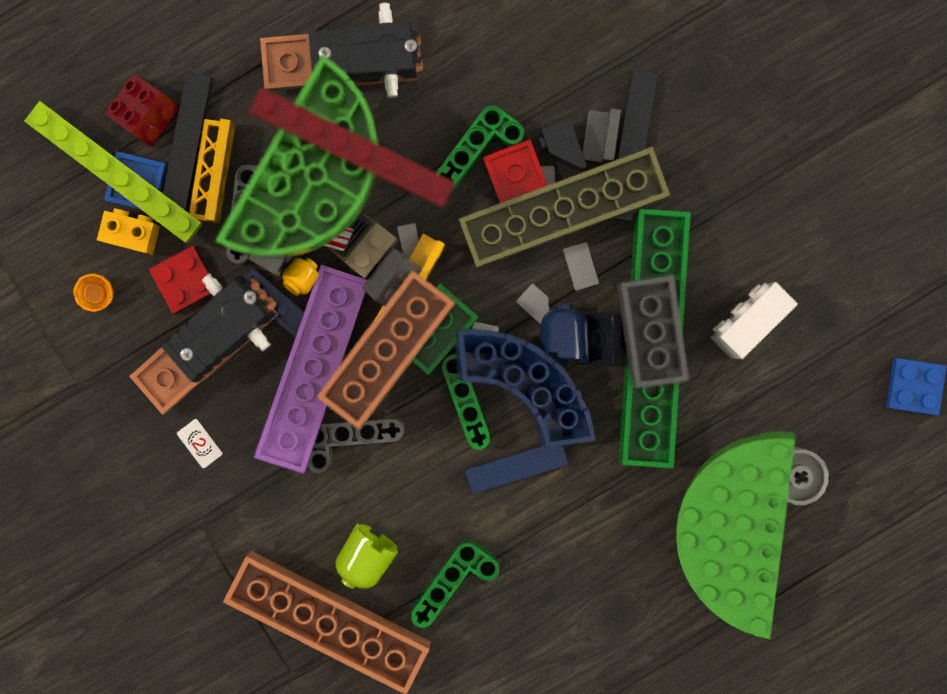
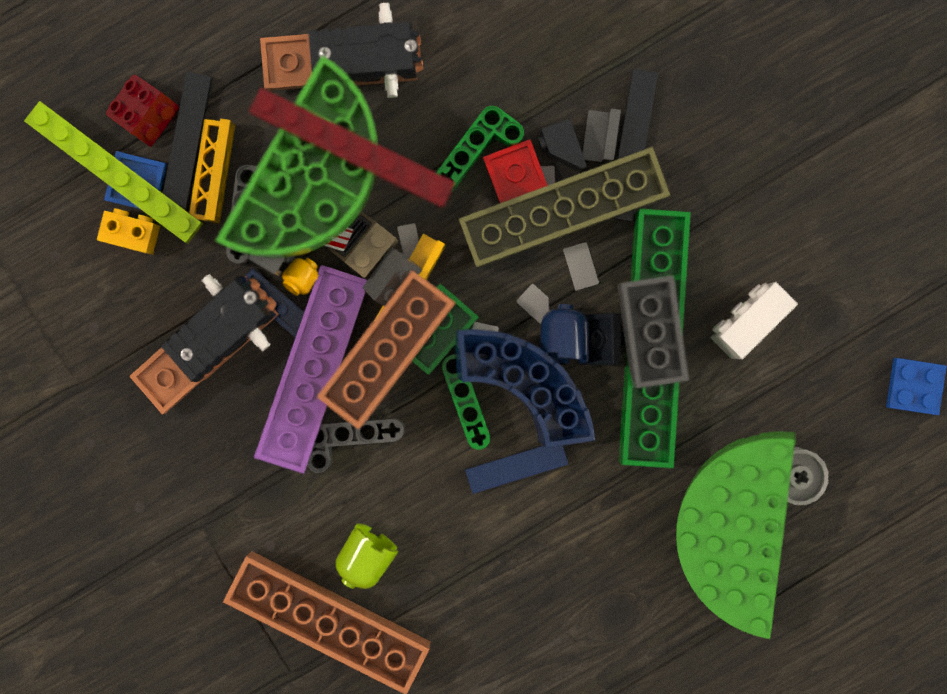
light orange hair [73,273,114,312] -> none
red plate [149,246,211,314] -> none
white sticker [177,419,222,468] -> none
green beam [411,539,499,628] -> none

